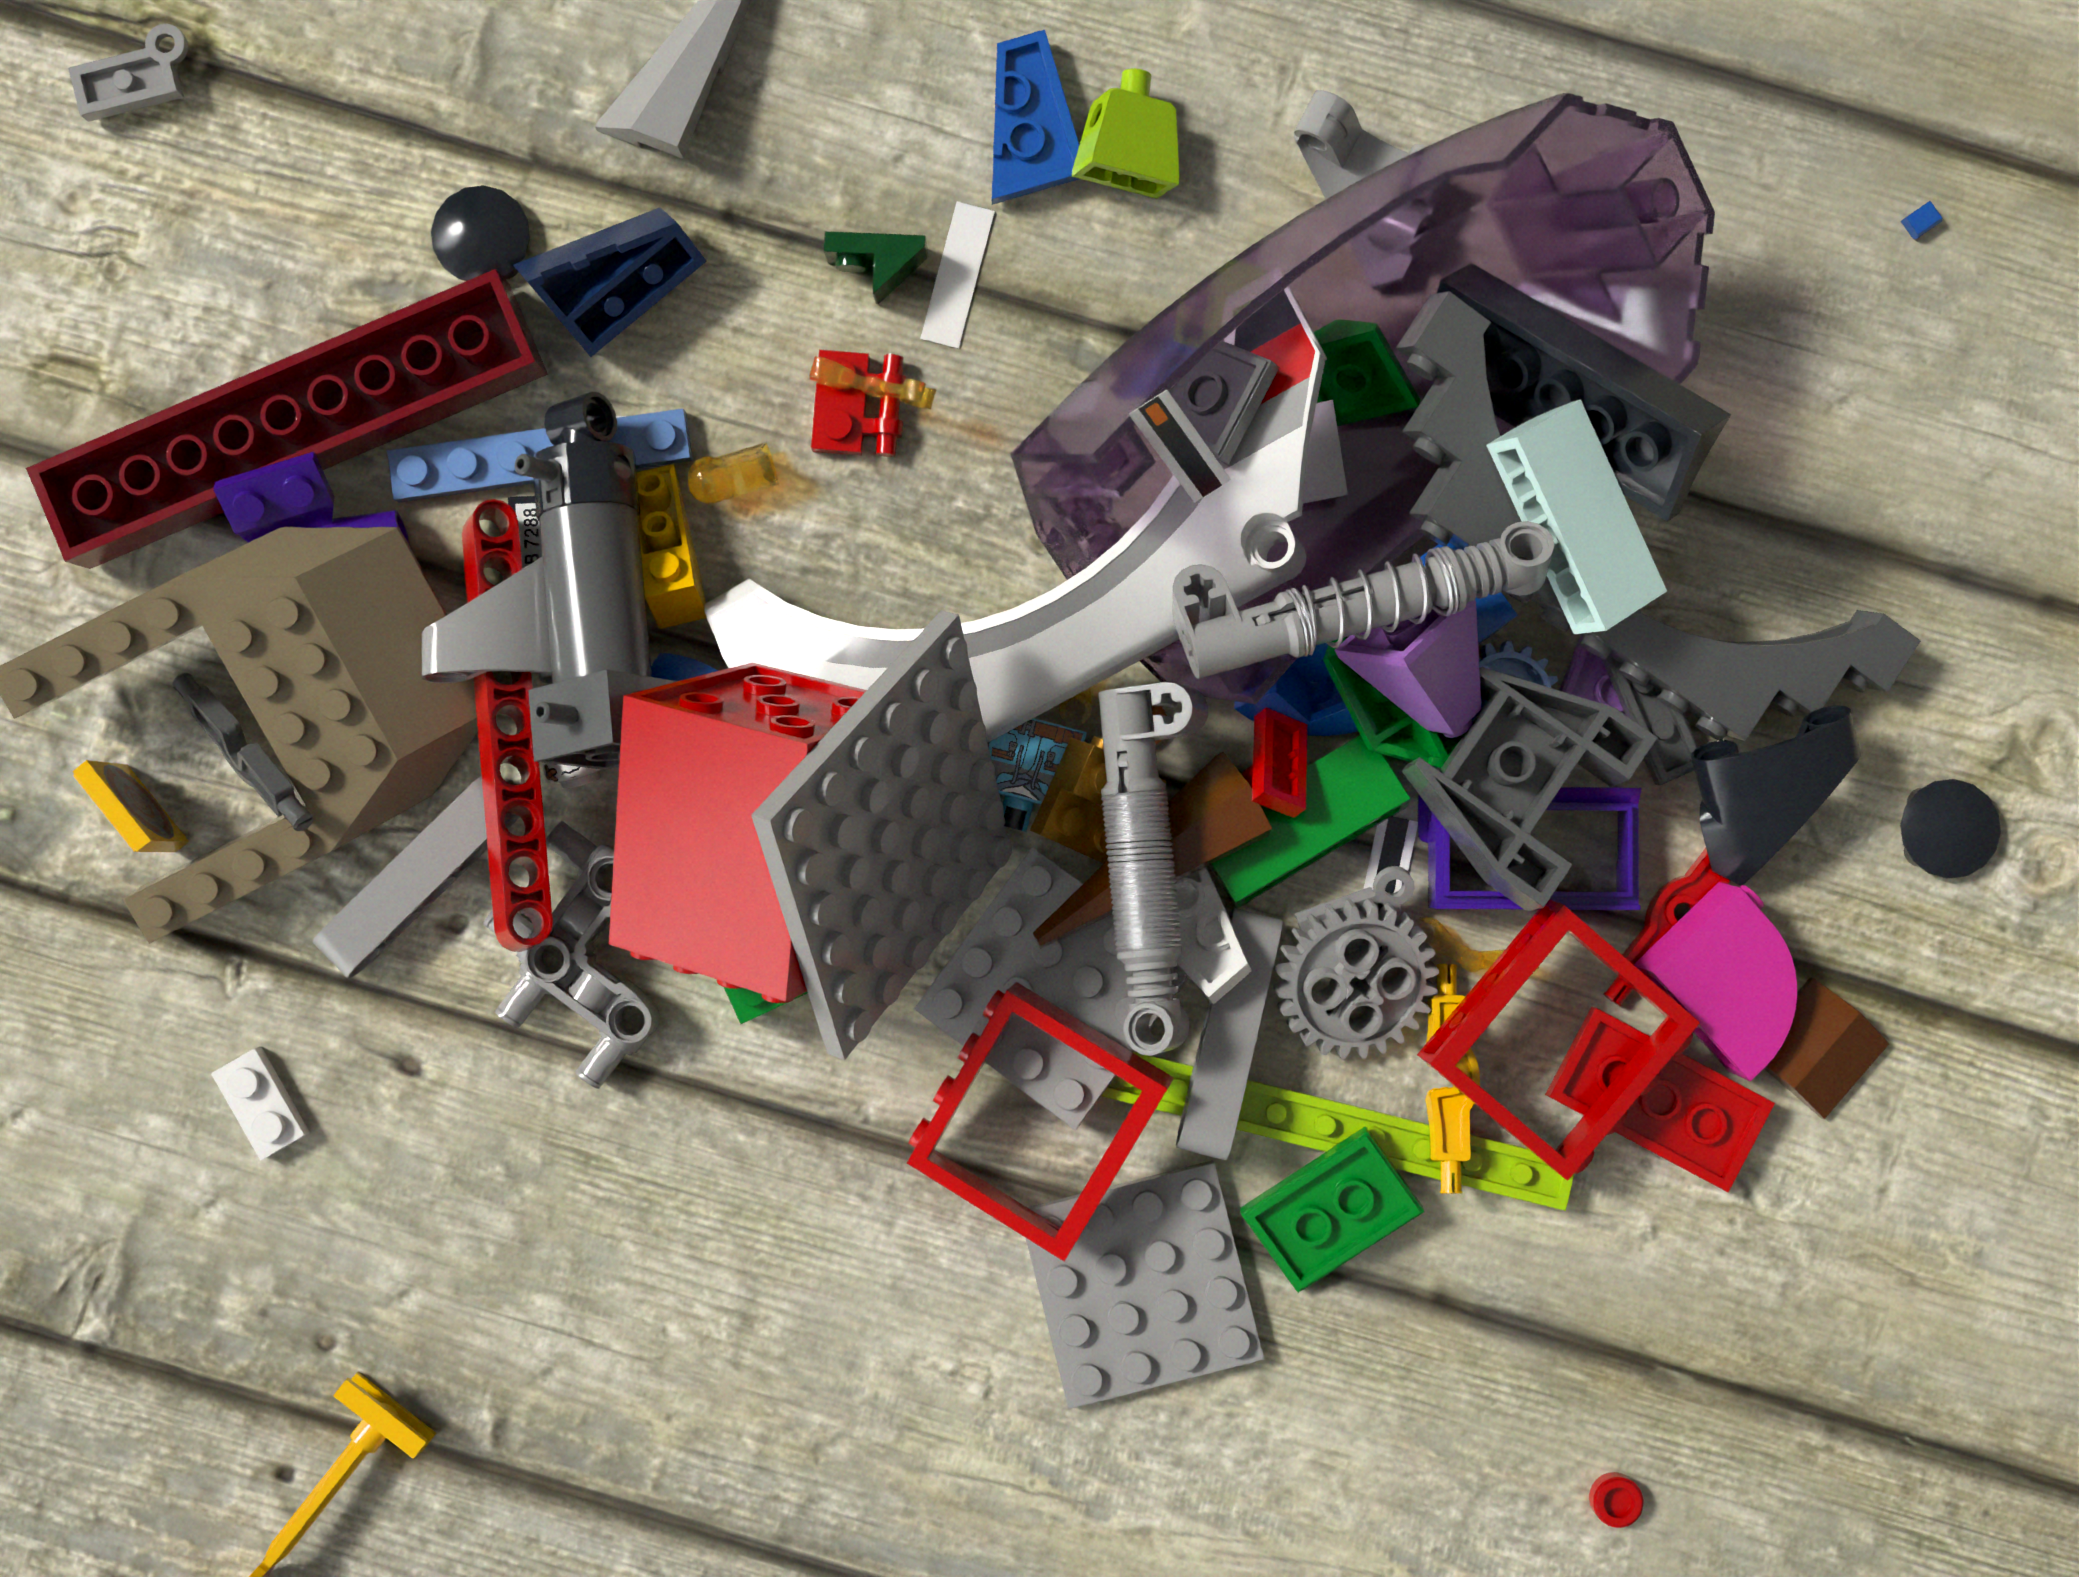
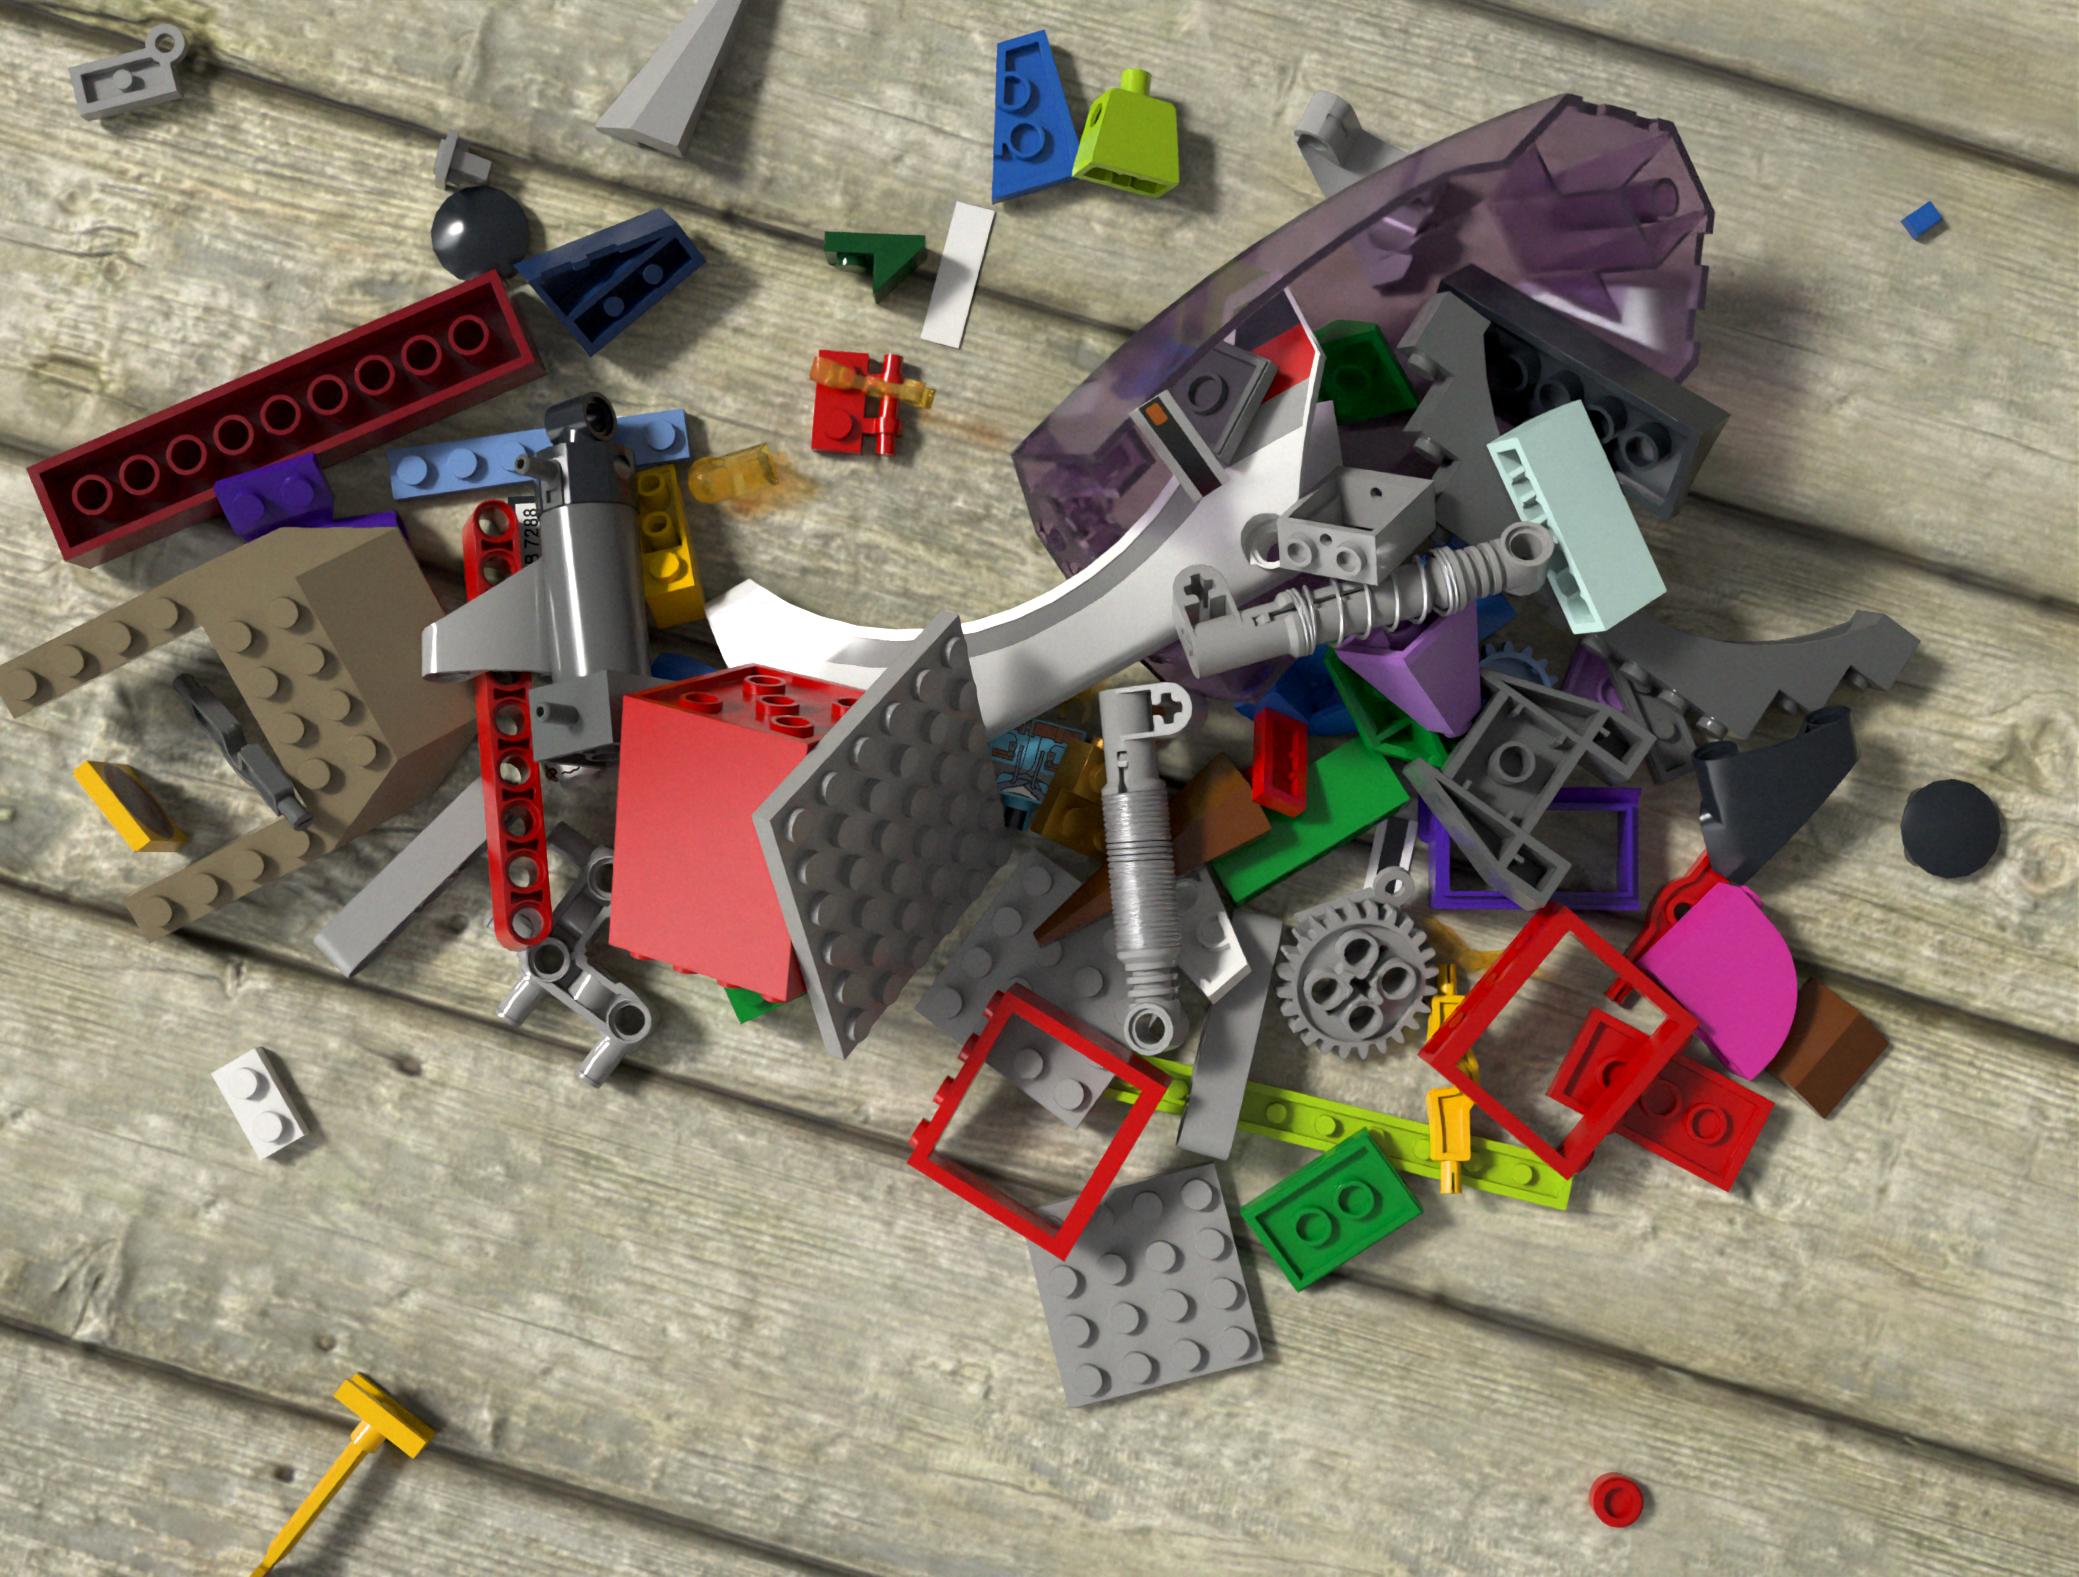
none -> light grey brick [433,129,493,190]
none -> light grey window [1277,465,1436,586]

